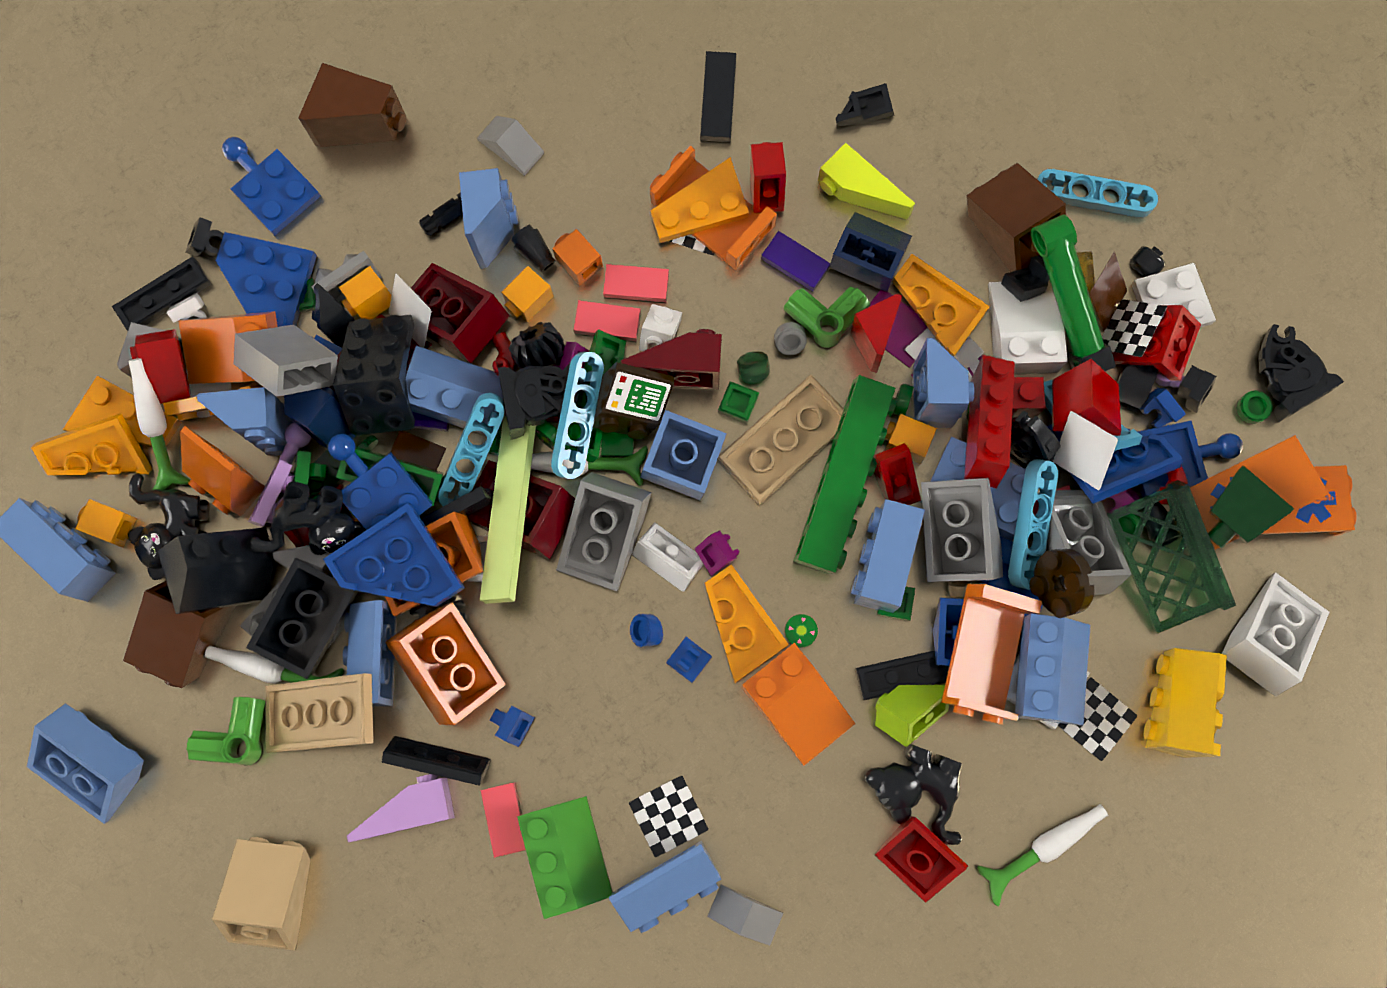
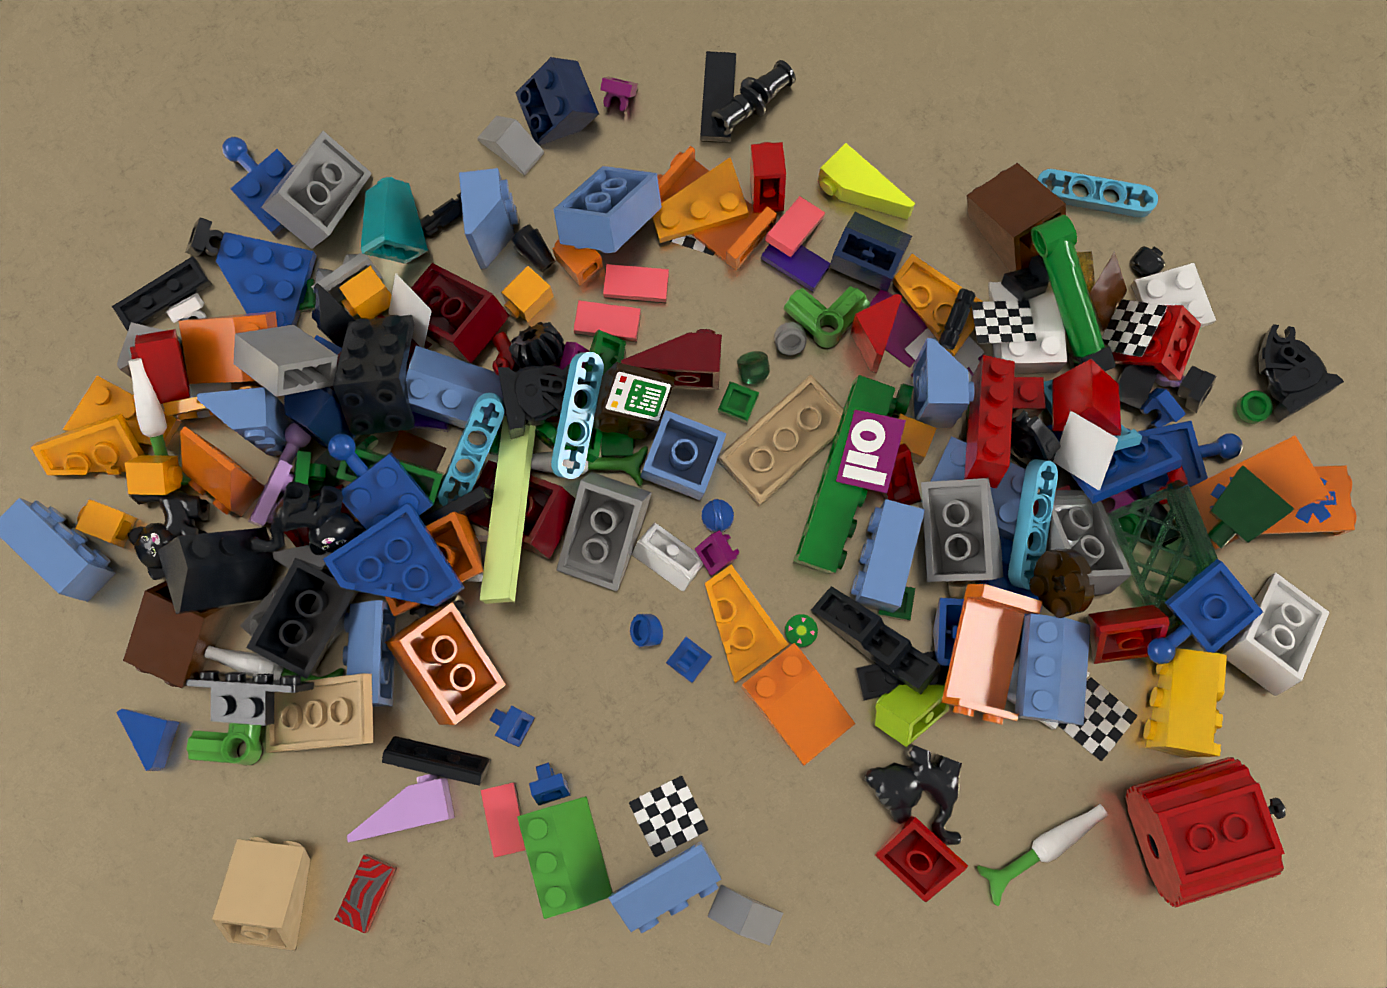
medium blue slope [27,703,144,824] -> none
reddish brown slope [298,63,406,147] -> none
white bracket [639,304,682,352] -> none
black slope [835,83,895,126] -> none
none -> blue slope [116,709,179,771]
none -> light orange brick [125,455,183,495]
none -> bracket [186,670,314,726]
none -> light grey slope [261,131,372,249]
none -> tile [334,854,396,933]
none -> teal slope [361,177,428,264]
none -> dark blue slope [515,57,599,146]
none -> blue tile [529,762,570,806]
none -> medium blue brick [553,166,662,253]
none -> magenta tile [600,76,638,111]
none -> blue tile [702,499,734,533]
none -> black piece [711,60,796,136]
none -> coral tile [765,196,825,257]
none -> black slope [811,586,941,695]
none -> sticker [836,410,906,493]
none -> black axle [939,288,976,350]
none -> sticker [972,300,1037,343]
none -> red slope [1088,605,1170,664]
none -> red piece [1125,757,1286,907]
none -> blue plate [1147,559,1263,664]

